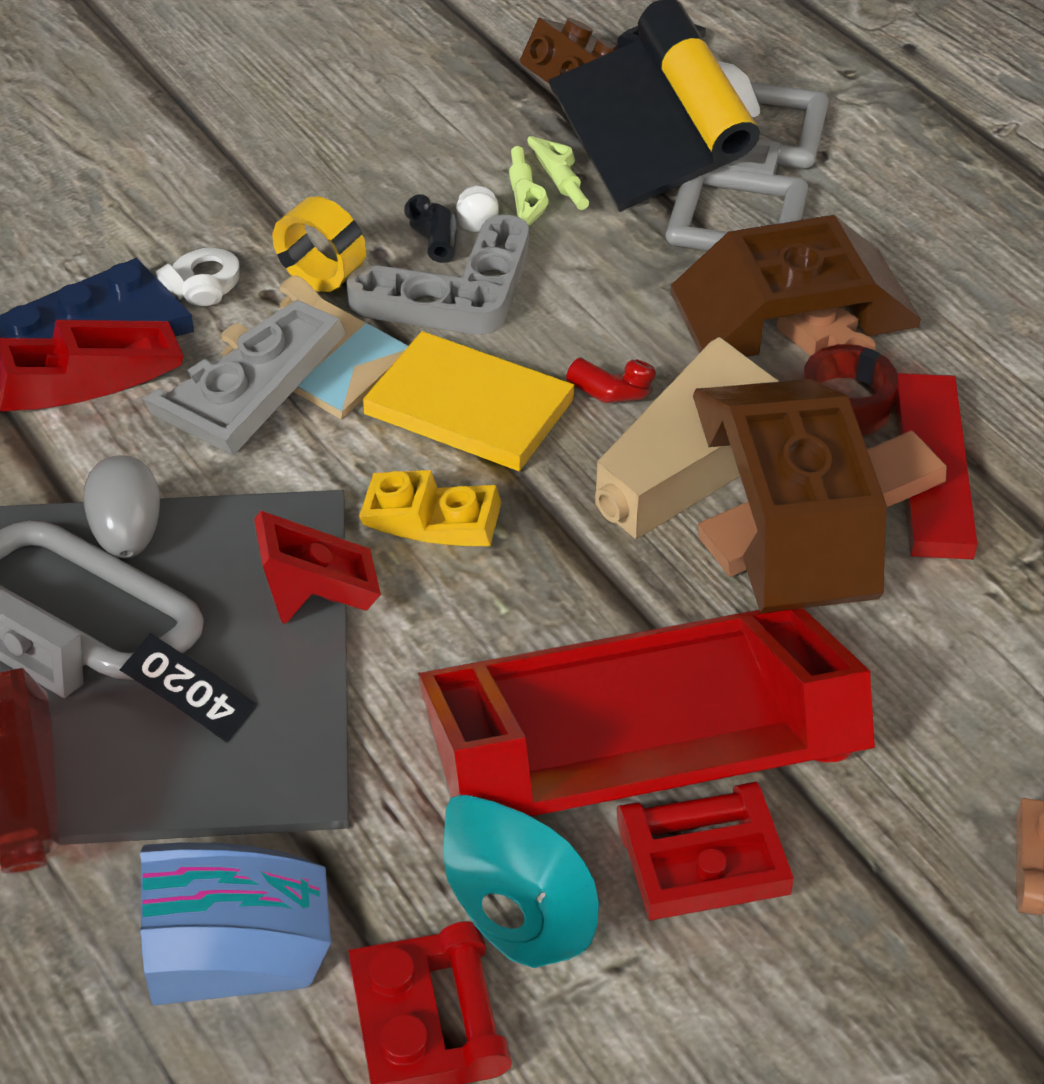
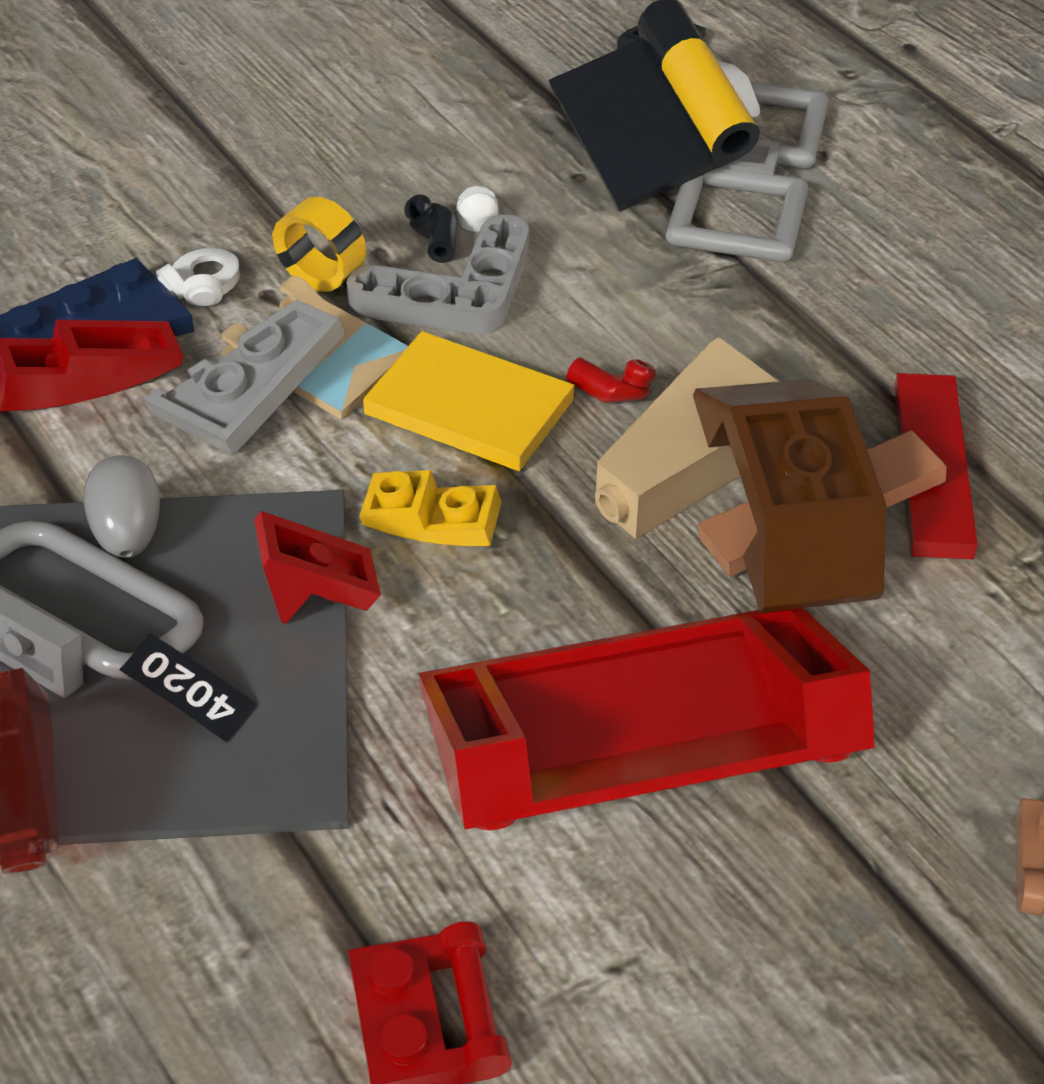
medium blue slope [140,842,331,1006] -> none
teal piece [442,795,600,968] -> none
yellowish green hand [509,146,549,226] -> none
reddish brown bracket [520,18,620,83] -> none
yellowish green hand [527,136,589,210] -> none
red plate [617,782,794,921] -> none
reddish brown slope [671,215,921,357] -> none
nougat plate [776,307,876,374] -> none
clear red piece [802,344,898,436] -> none

